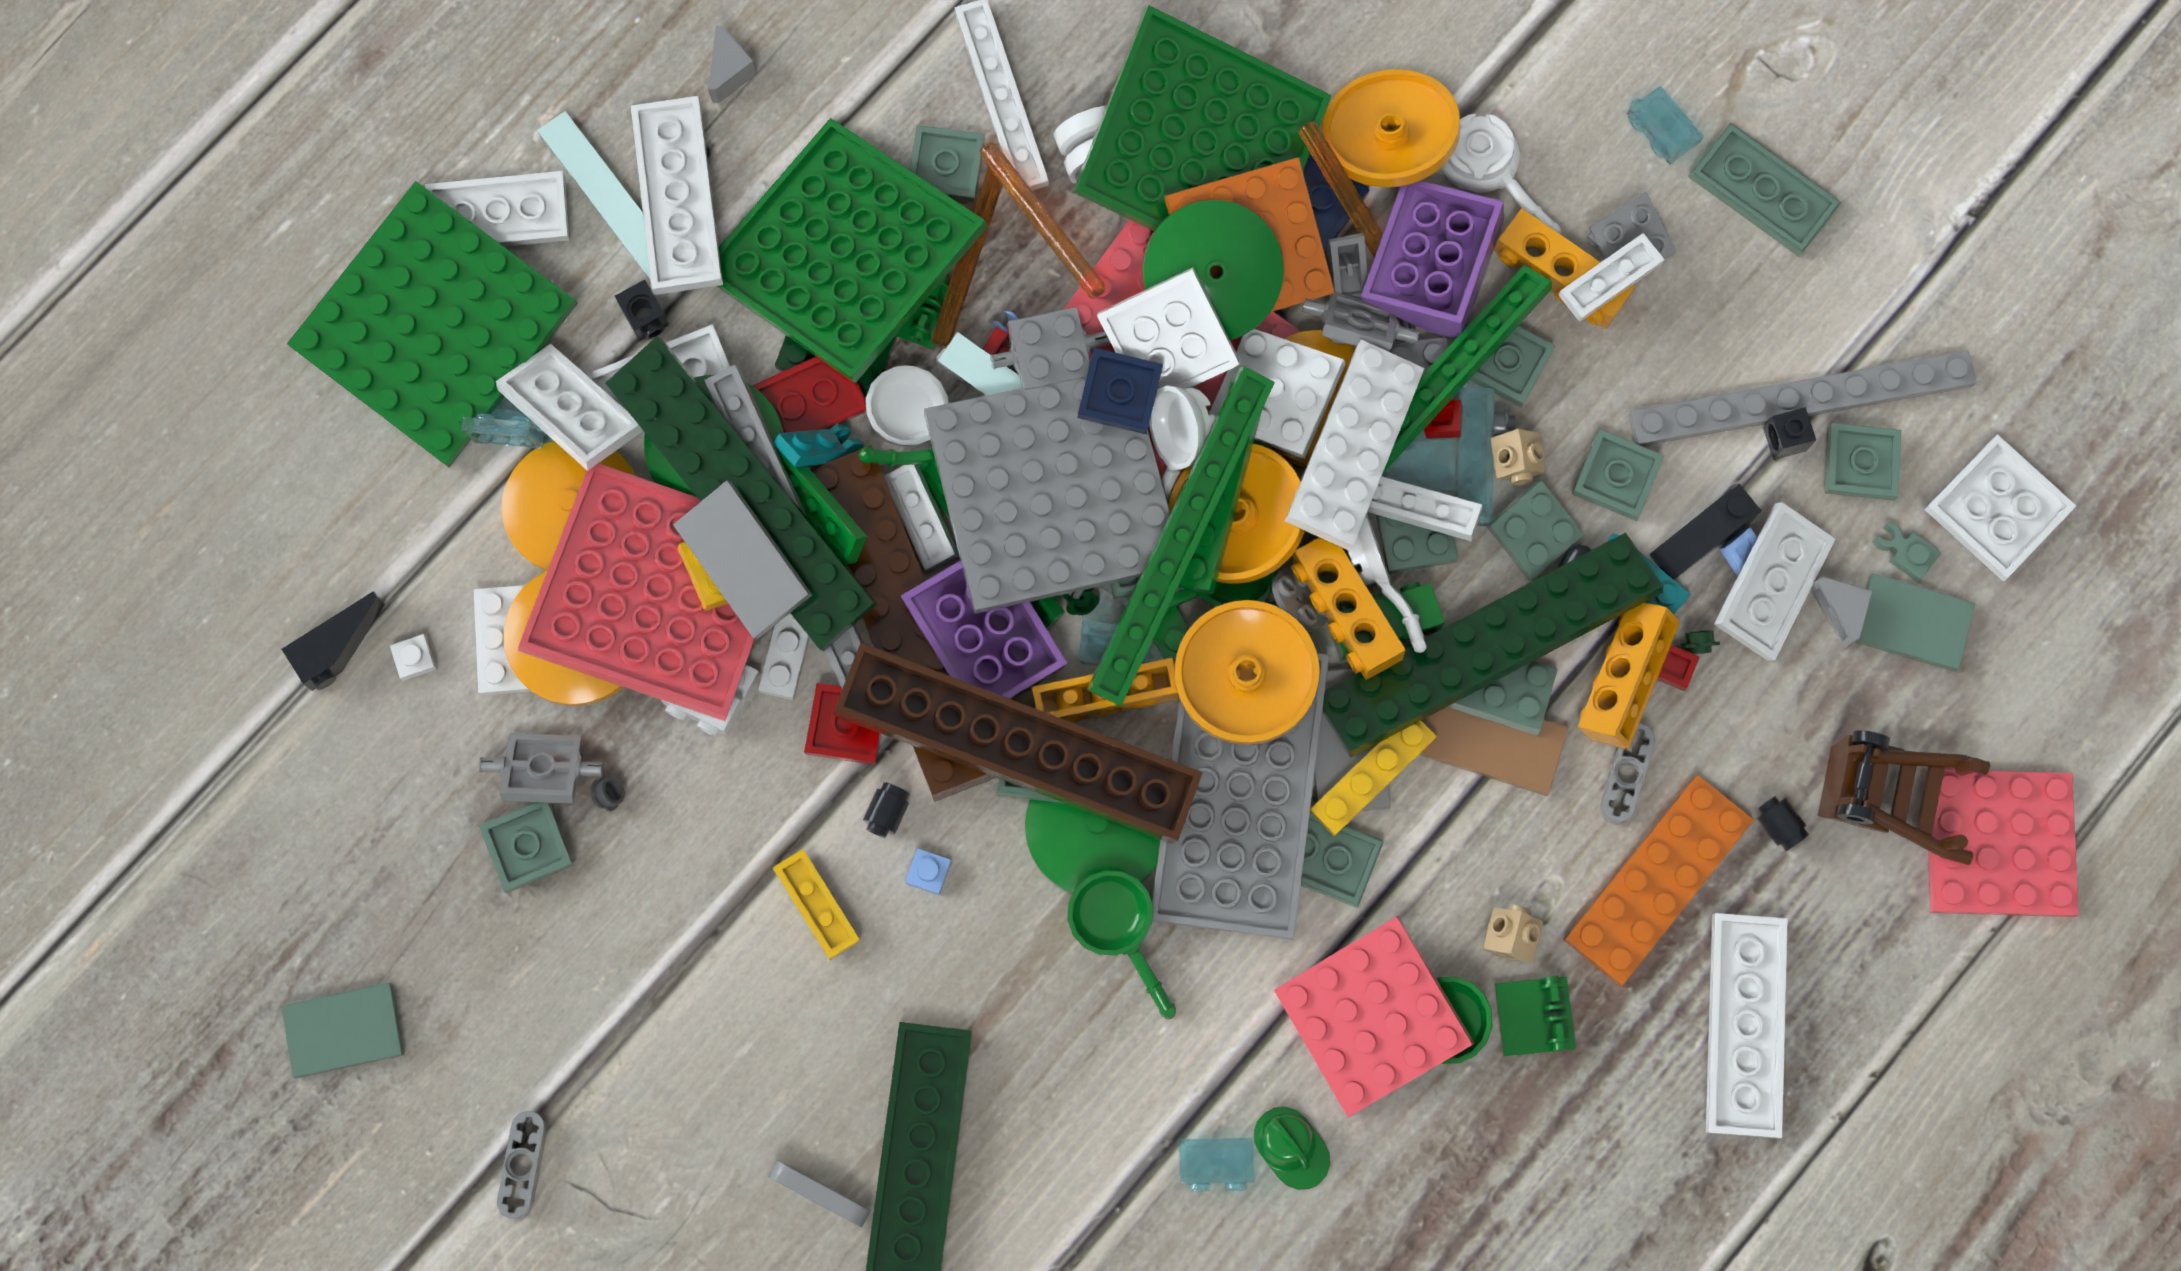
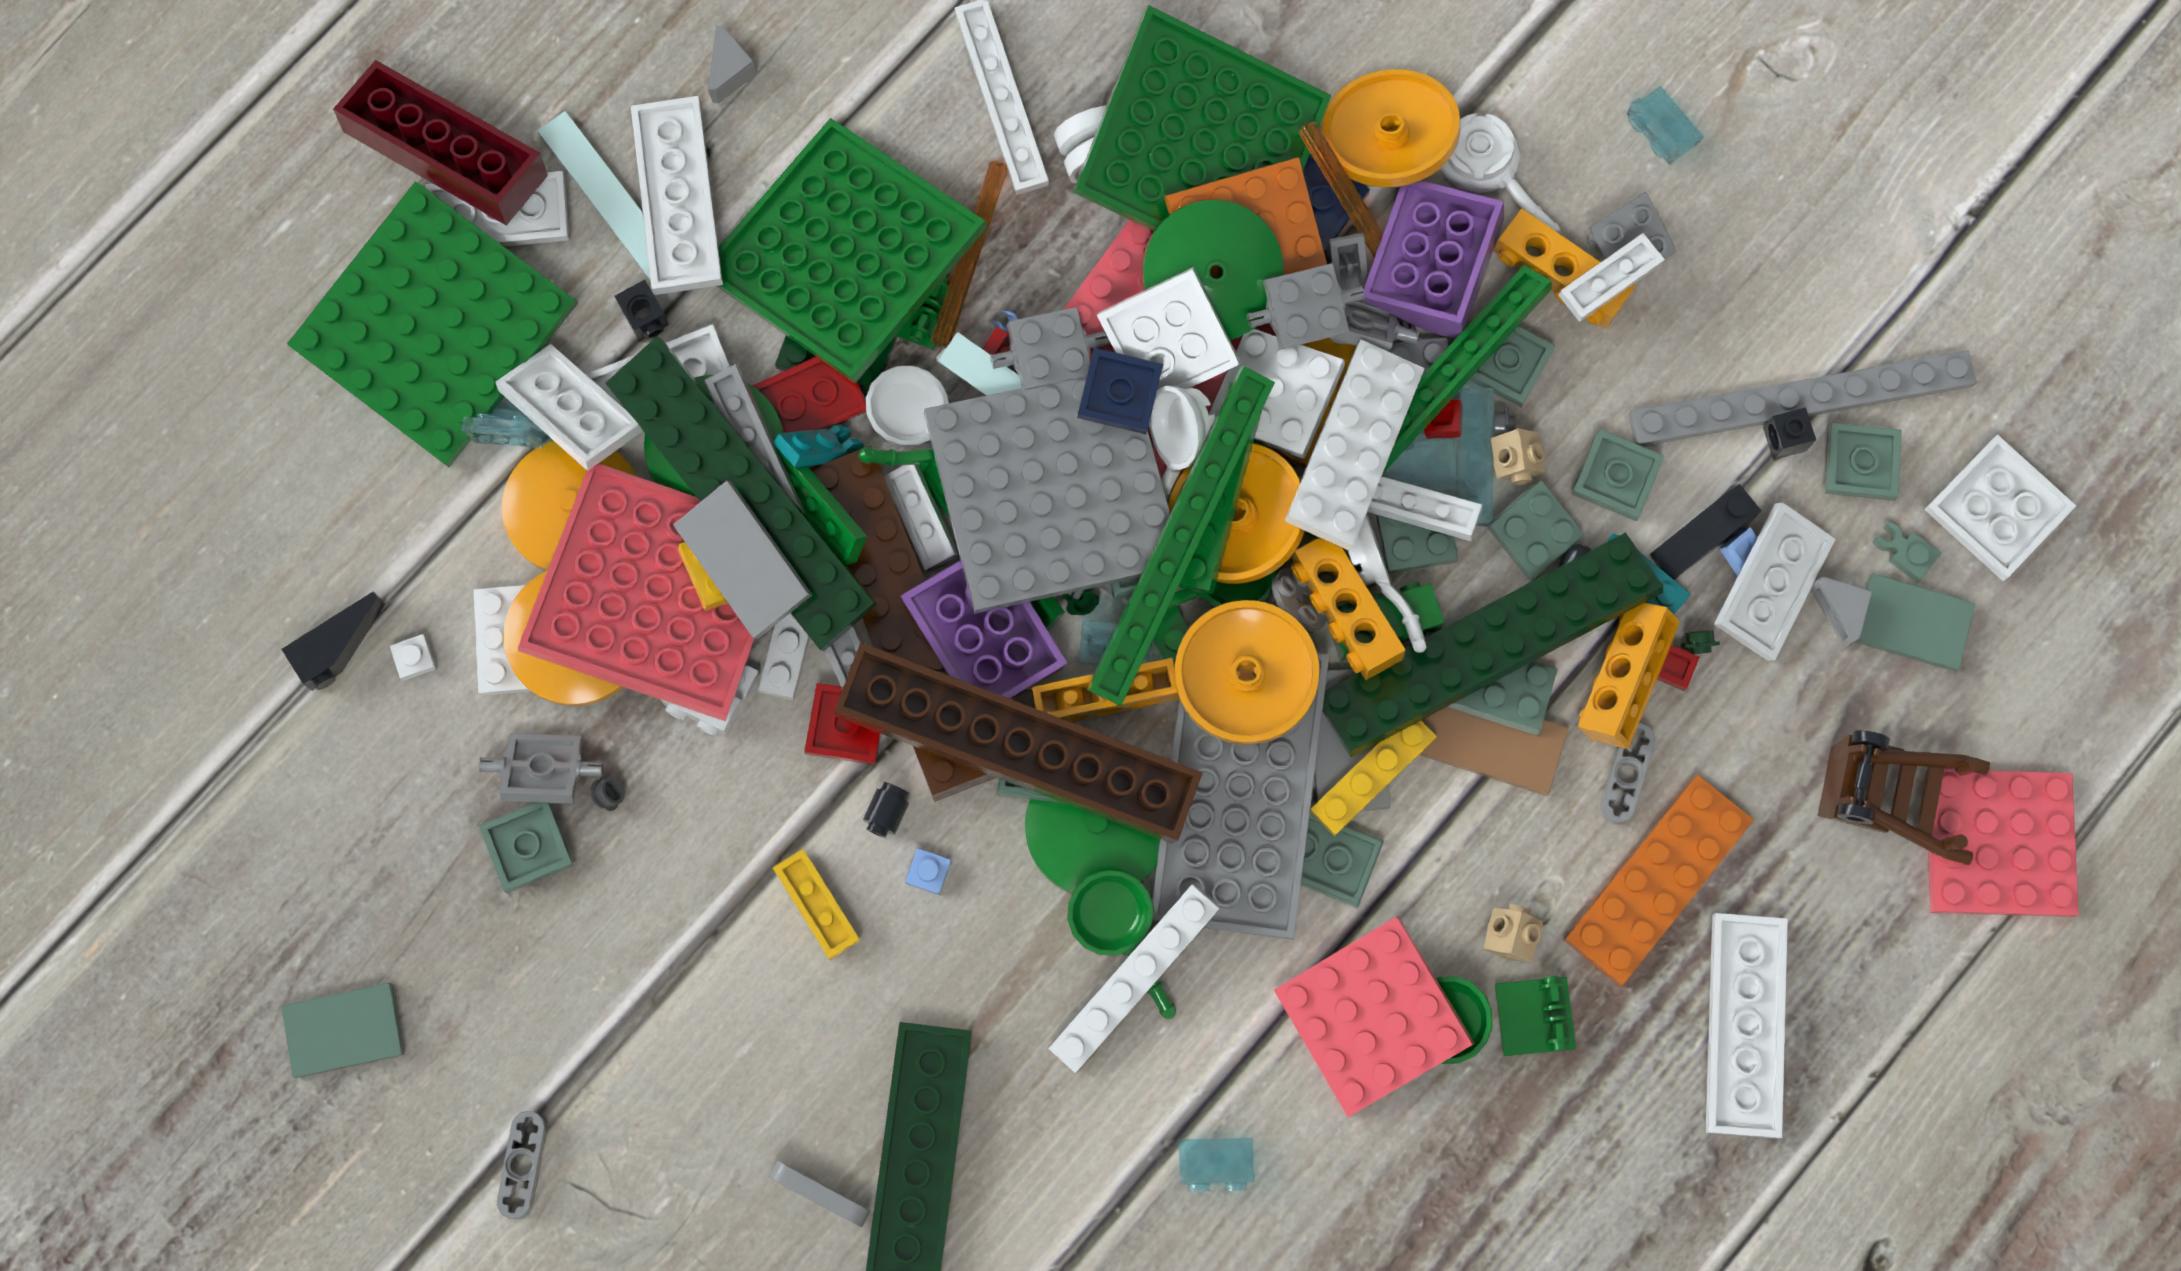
sand green plate [909,125,985,203] -> none
clear orange axle [980,142,1105,299] -> none
green piece [1254,1107,1330,1190] -> none
sand green tile [1689,123,1842,257] -> none
black brick [1756,796,1809,851] -> none
none -> dark red brick [333,60,548,226]
none -> white plate [1048,884,1220,1073]
none -> light grey plate [1247,263,1365,350]

